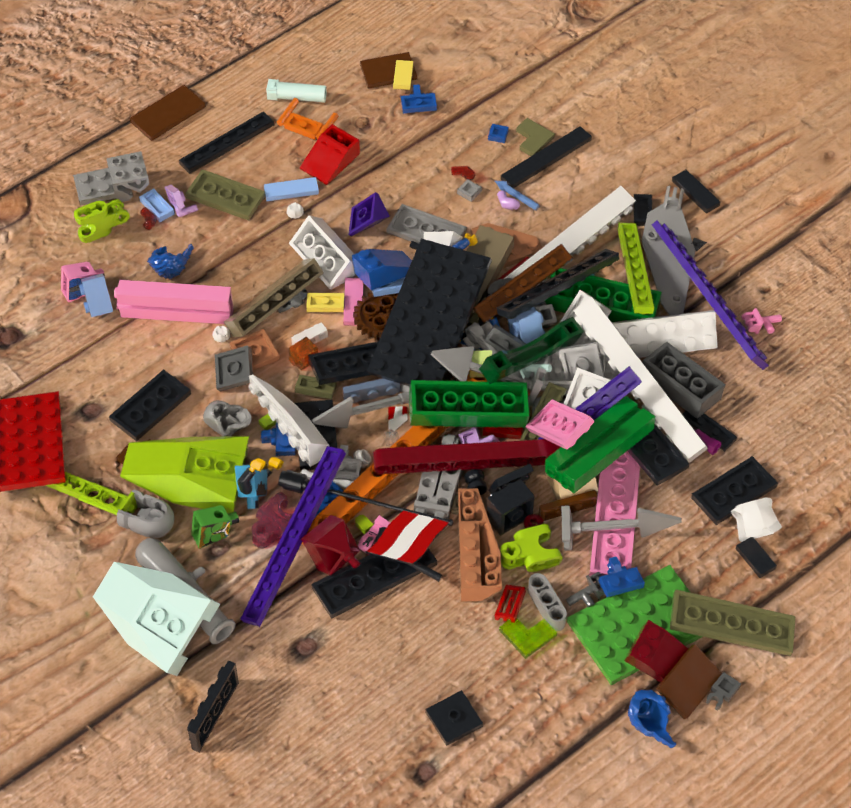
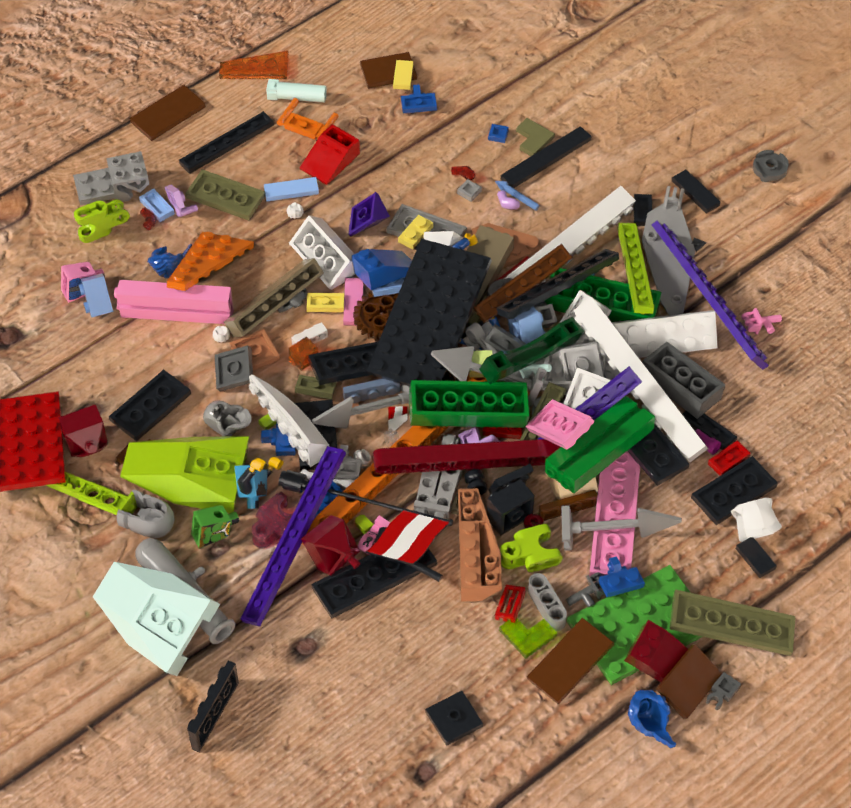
none -> dark red piece [58,404,108,457]
none -> orange wing [167,232,254,291]
none -> clear orange wing [219,51,289,79]
none -> light yellow plate [398,215,433,250]
none -> reddish brown tile [527,618,614,705]
none -> red plate [708,440,751,476]
none -> dark grey plate [753,150,789,182]

